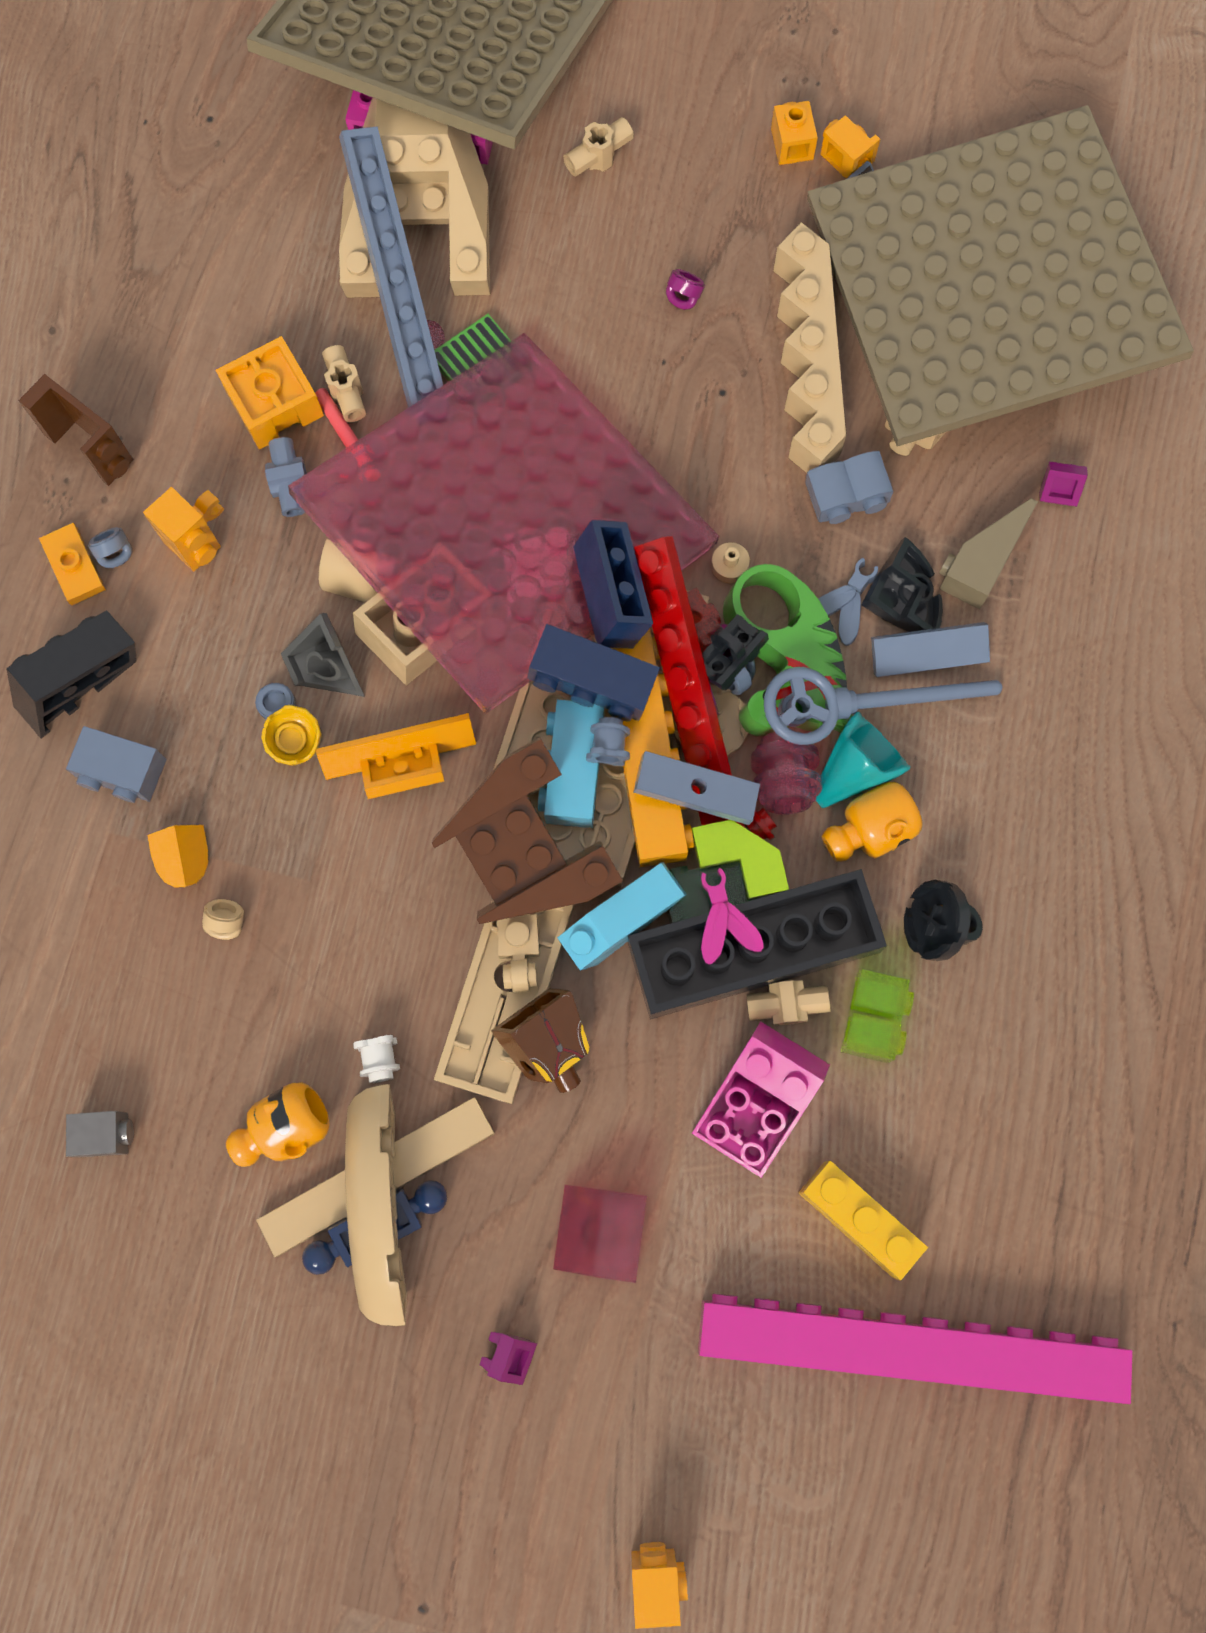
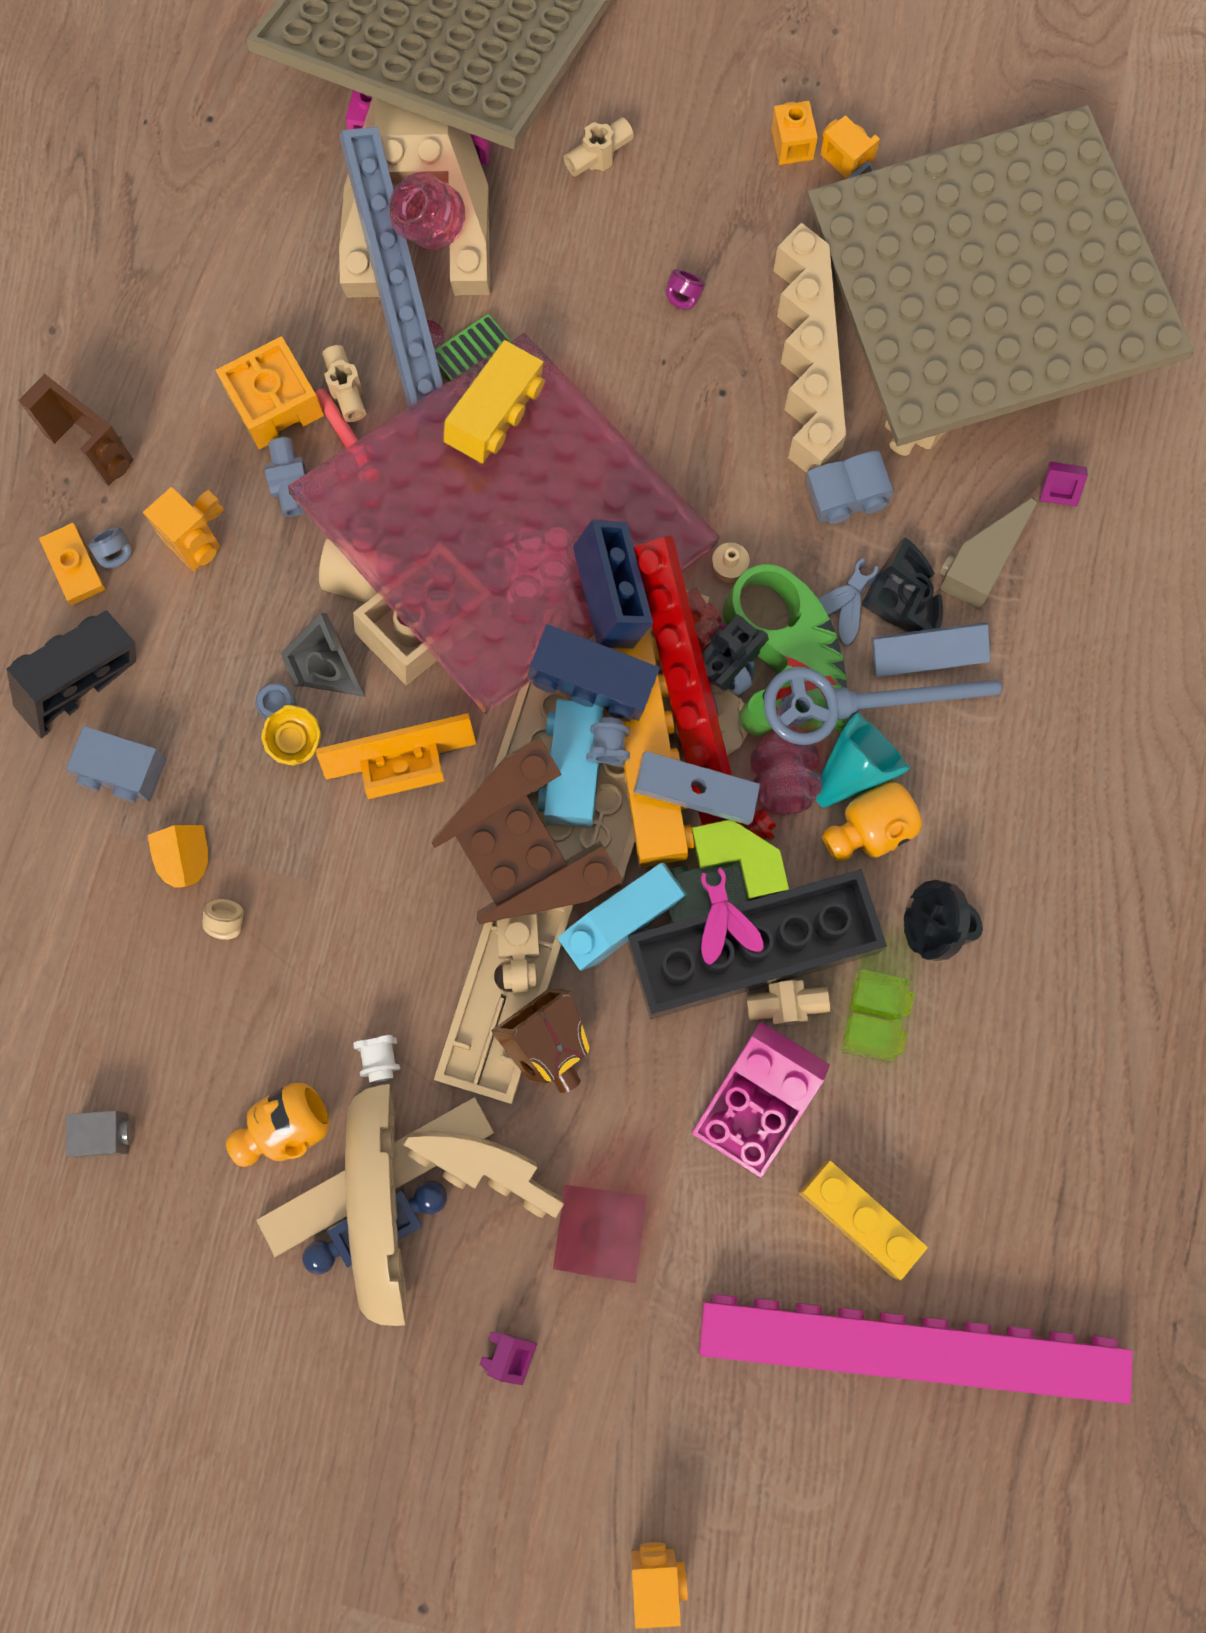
none -> clear pink piece [389,172,465,250]
none -> tan slope [403,1131,564,1218]
none -> yellow brick [444,340,545,464]

